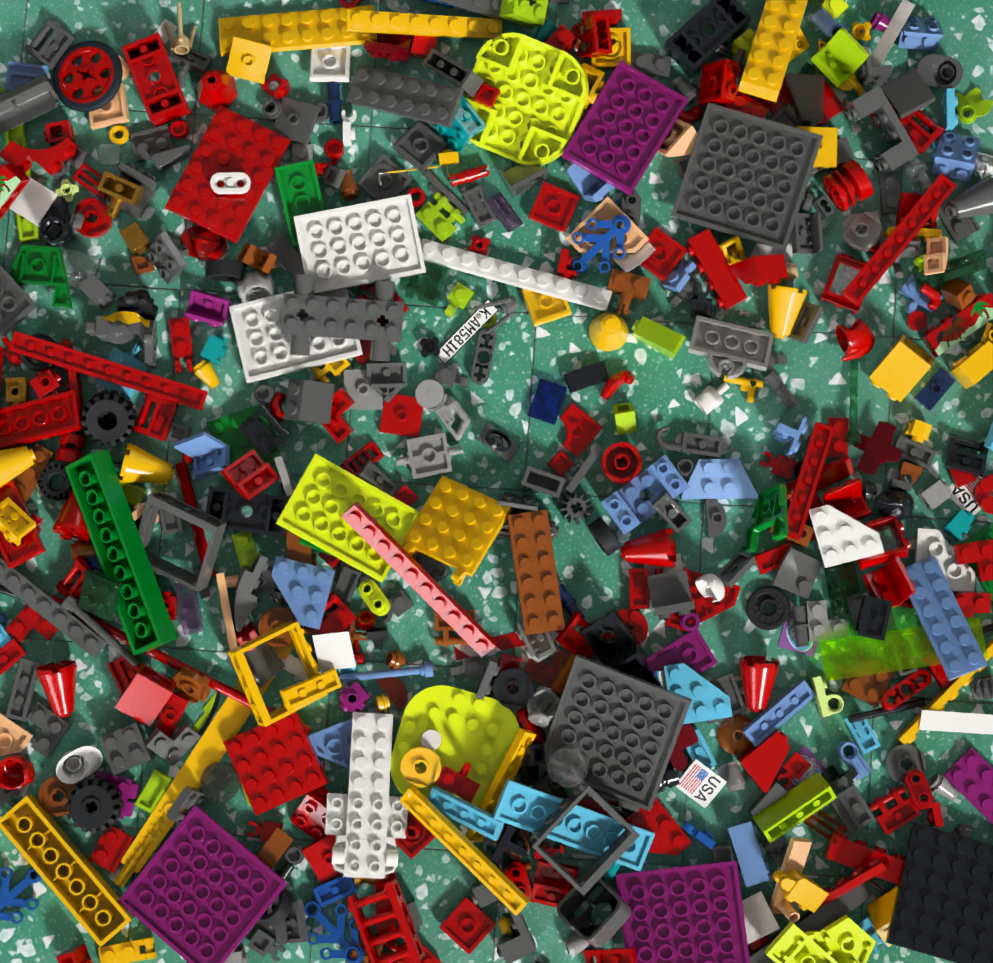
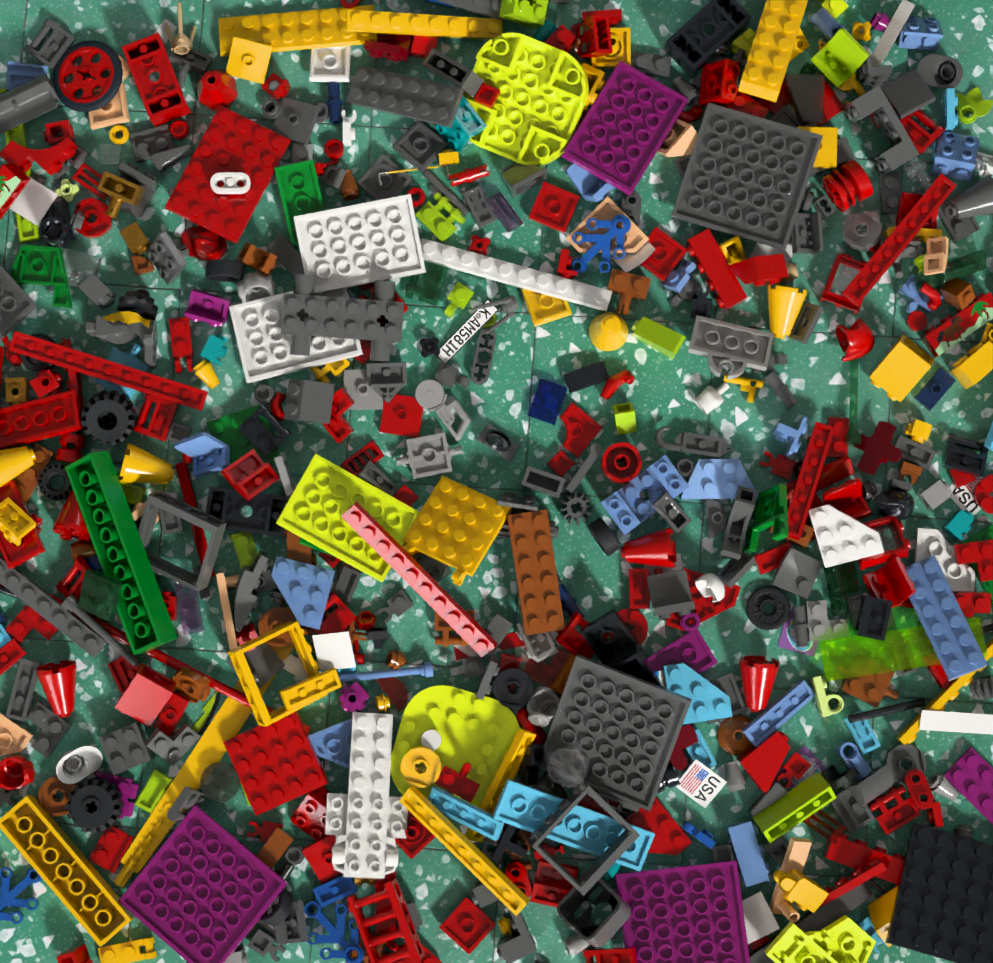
neon yellow plate [358,579,391,616] -> none
red beam [880,669,931,710] -> none
none -> dark grey slope [485,613,513,657]
none -> dark grey arch [720,485,758,560]
none -> dark grey brick [848,764,894,808]

